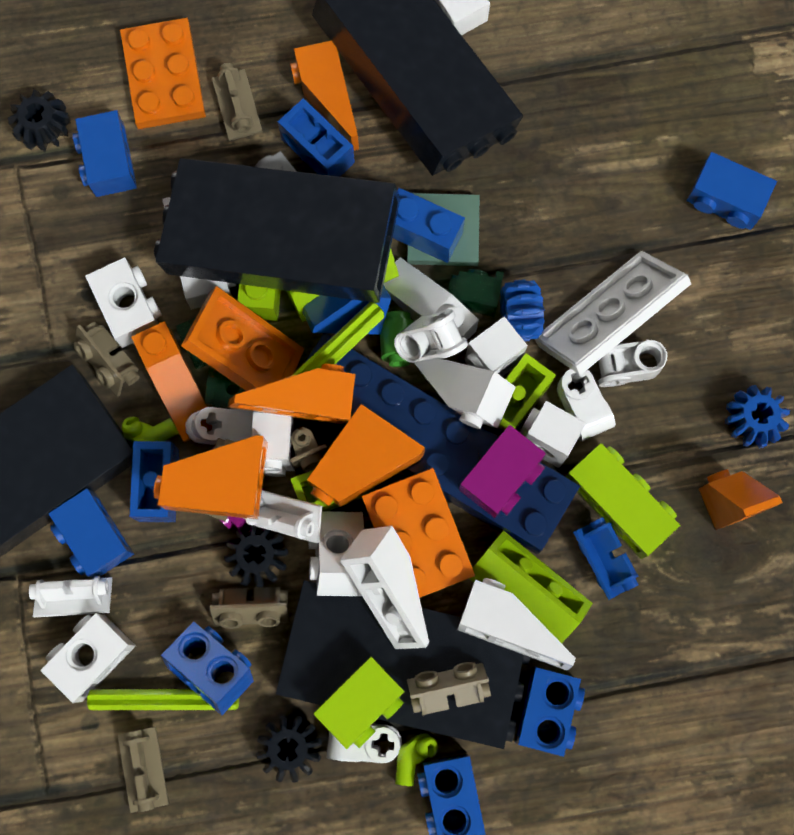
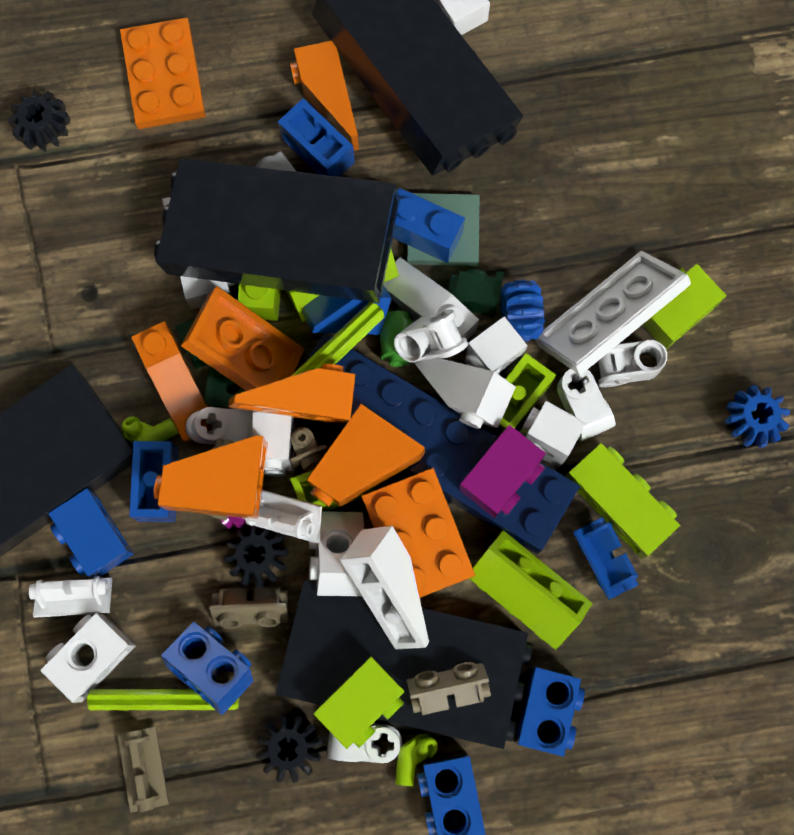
blue brick [73,110,137,197] -> none
dark tan hinge [74,322,140,397] -> none
white brick [85,257,162,348] -> none
dark tan hinge [212,63,263,141] -> none
white slope [457,578,576,670] -> none
blue brick [687,152,777,230] -> none
orange slope [699,469,783,530] -> none
none -> lime brick [642,264,727,350]

